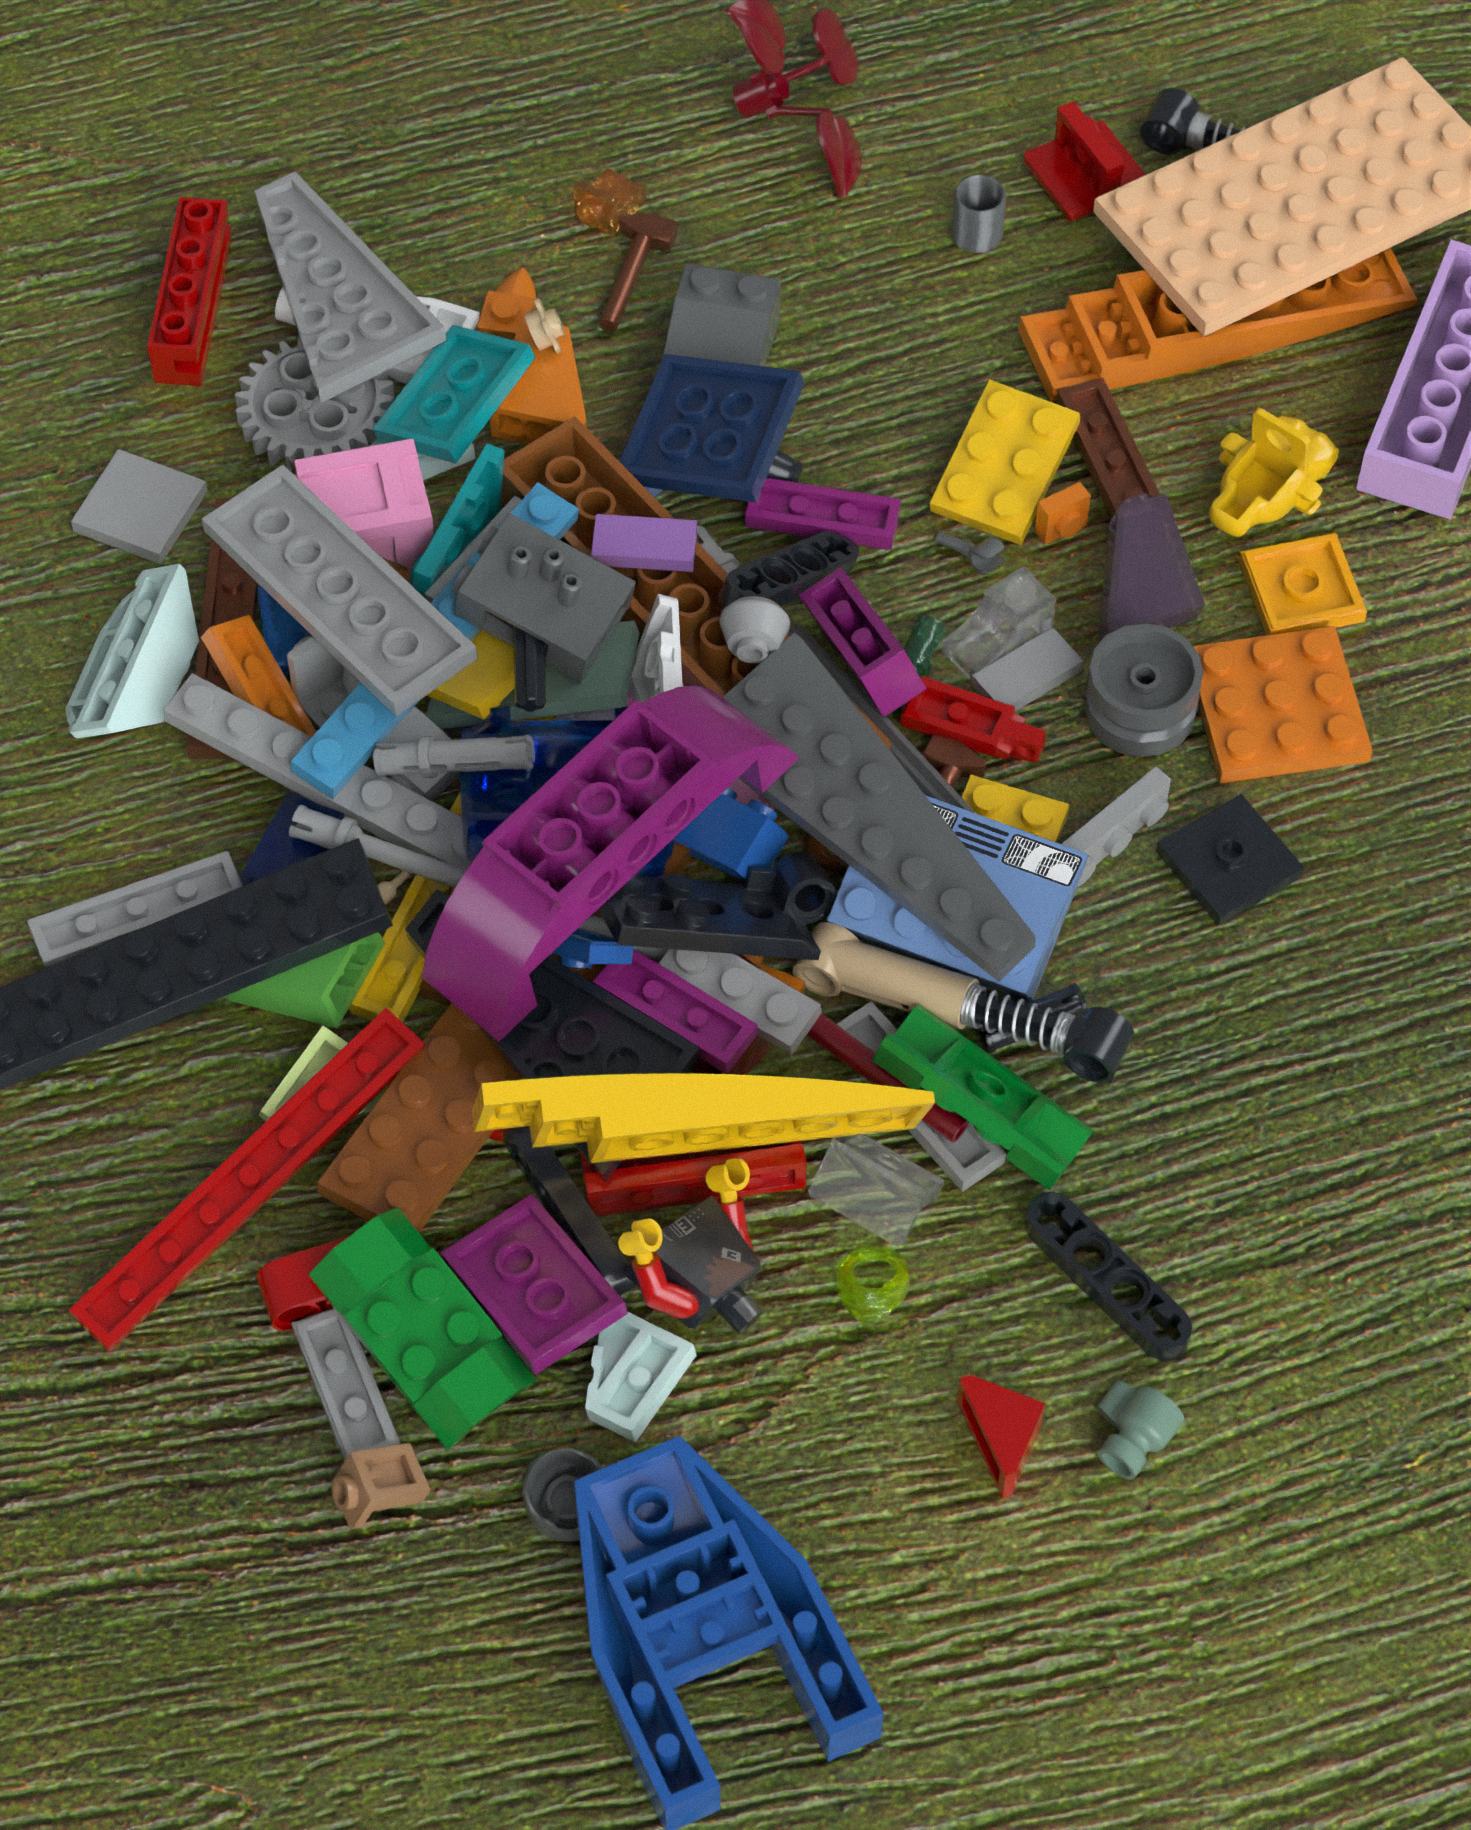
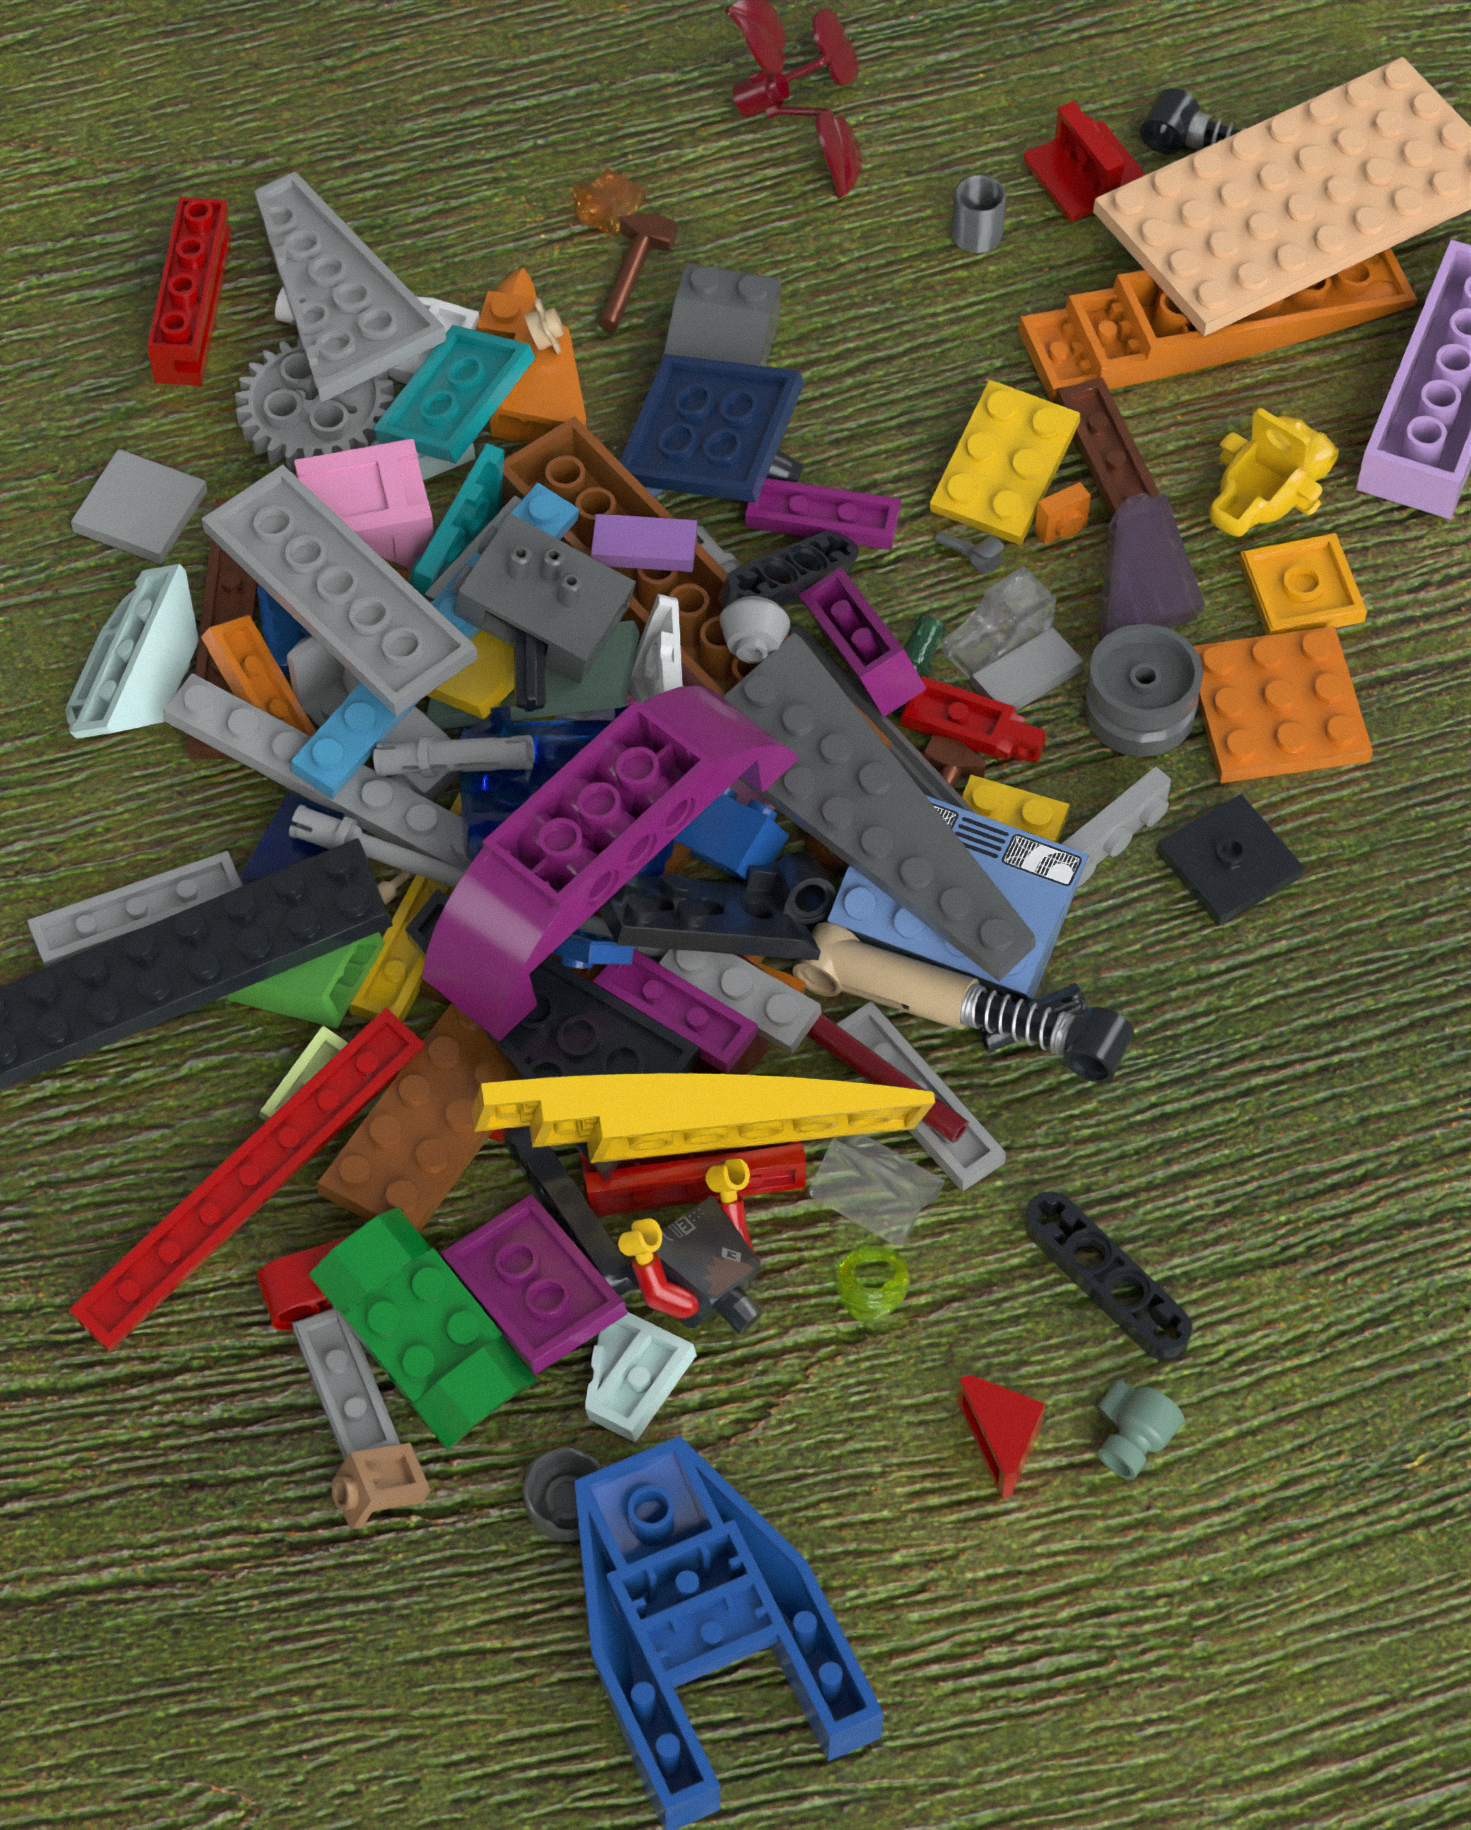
green piece [872,1003,1094,1190] -> none

